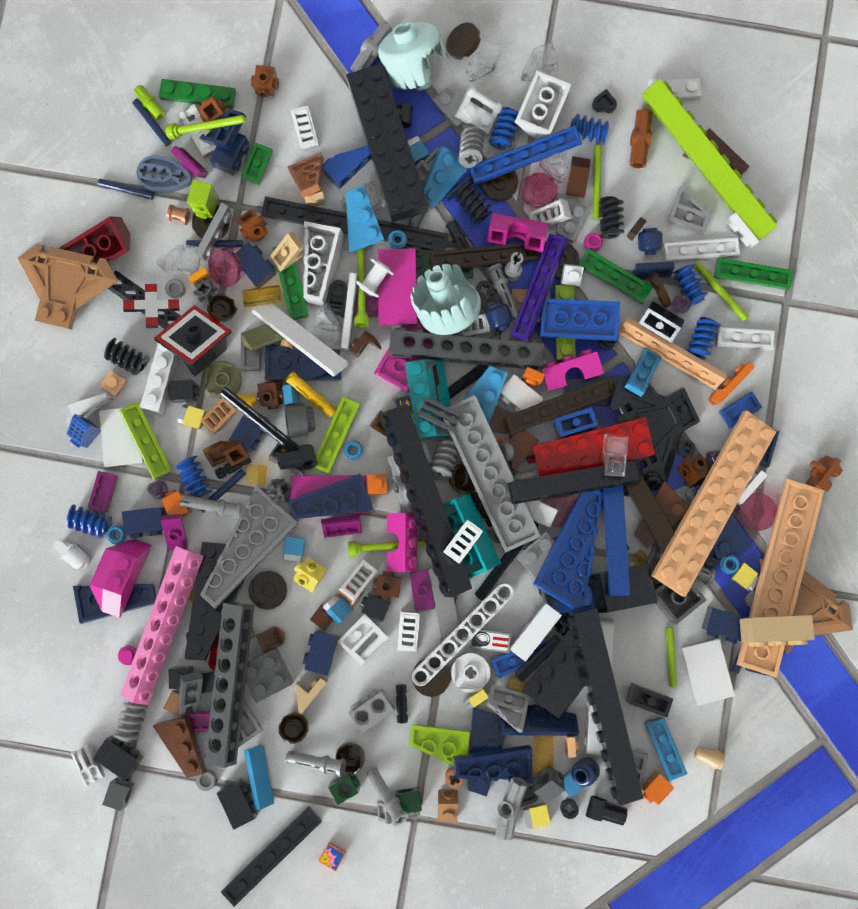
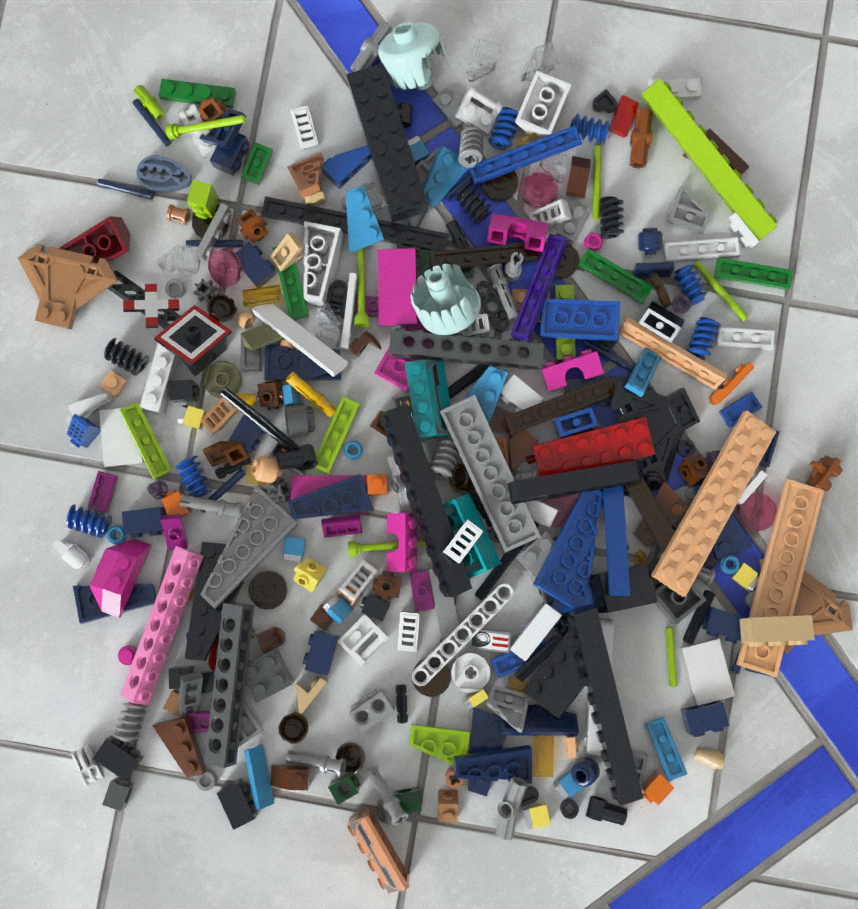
magenta plate [171,146,209,178] -> none
light orange tile [188,267,211,287] -> none
black plate [221,806,322,907] -> none
dark orange brick [251,65,279,97] -> none
tile [319,842,346,871] -> none
white hose [356,258,394,297] -> none
dark azure plate [388,230,407,249] -> none
dark grey tile [417,397,462,433] -> none
dark brown tile [446,22,481,60] -> none
dark blue head [485,301,513,331] -> none
light grey tile [499,443,514,462] -> none
orange plate [521,367,545,388] -> none
dark grey brick [532,766,565,803] -> none
white plate [560,264,584,286] -> none
clear slope [603,434,628,477] -> none
black brick [625,682,673,718] -> none
dark brown tile [627,217,647,241] -> none
none -> light nougat hinge [237,312,254,329]
none -> light nougat head [252,456,282,483]
none -> reddish brown slope [271,765,311,790]
none -> nougat slope [347,806,410,894]
none -> clear yellow tile [517,133,538,147]
none -> dark blue bar [583,340,635,372]
none -> red tile [608,95,639,138]
none -> dark blue brick [681,700,729,737]
none -> black axle [683,590,715,645]

